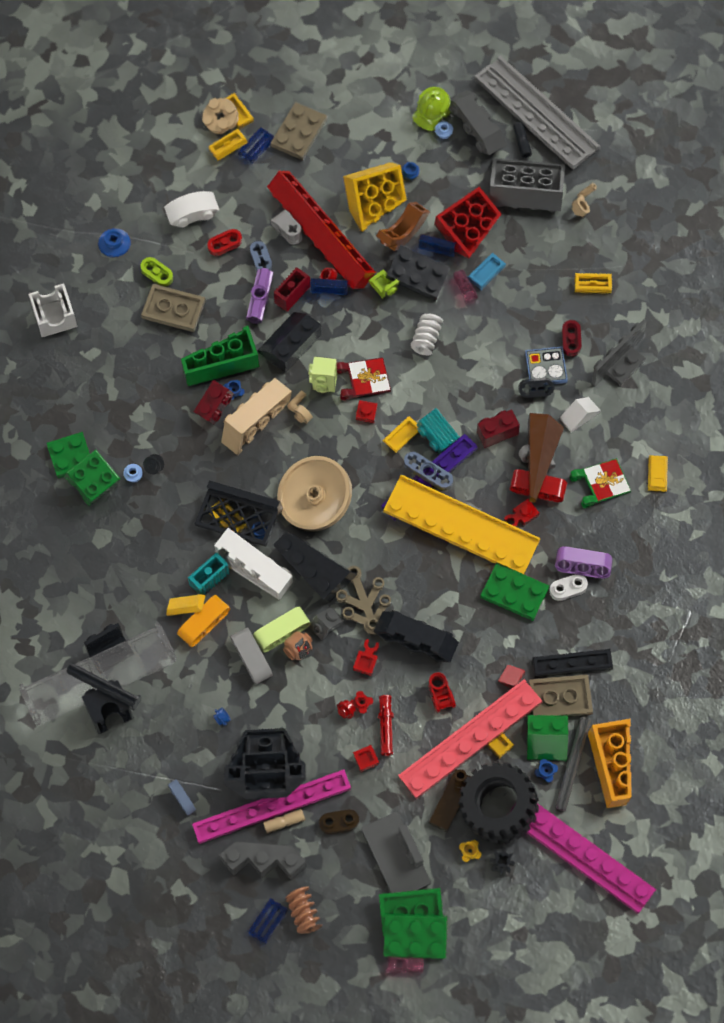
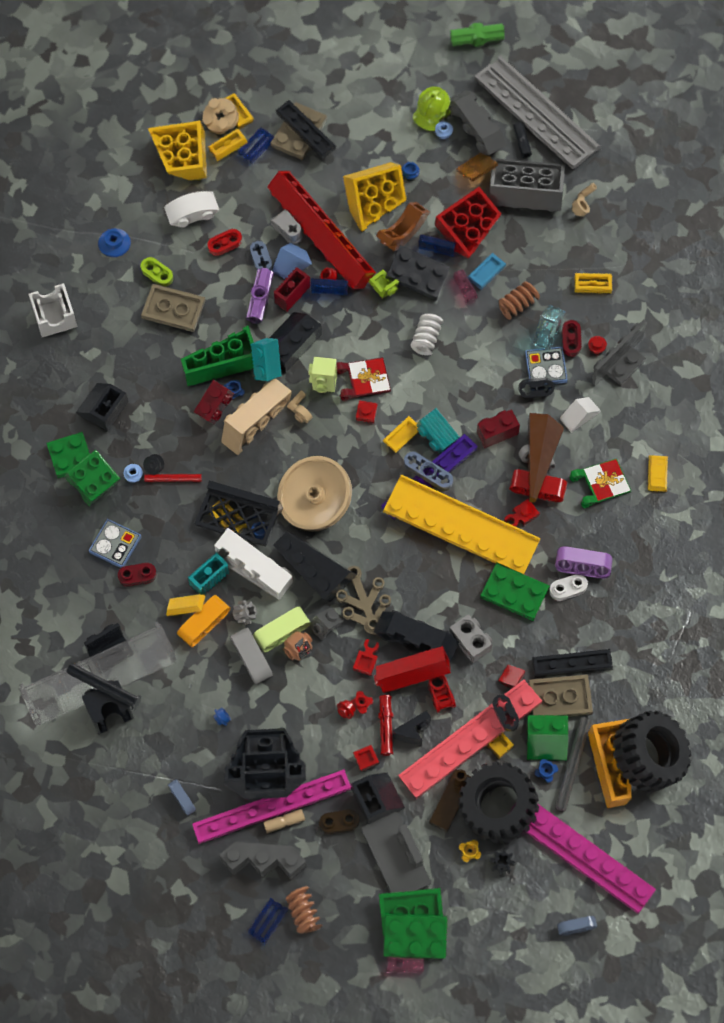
none -> black slope [76,383,128,431]
none -> tile [89,519,141,568]
none -> dark red plate [118,563,157,587]
none -> red bar [144,474,202,482]
none -> yellow wedge [148,121,207,181]
none -> light grey gear [233,600,257,625]
none -> teal brick [251,338,282,381]
none -> medium blue slope [272,243,312,279]
none -> black tile [276,100,336,159]
none -> black slope [351,772,405,824]
none -> red brick [374,646,451,693]
none -> black slope [393,710,431,746]
none -> light grey brick [449,614,493,663]
none -> bright green piece [450,23,505,46]
none -> clear orange piece [456,153,498,182]
none -> black beam [493,694,519,732]
none -> nougat piece [498,282,540,320]
none -> clear light blue torso [533,305,566,351]
none -> sand blue beam [557,916,597,936]
none -> red plate [588,336,607,354]
none -> black tyre [613,711,691,792]

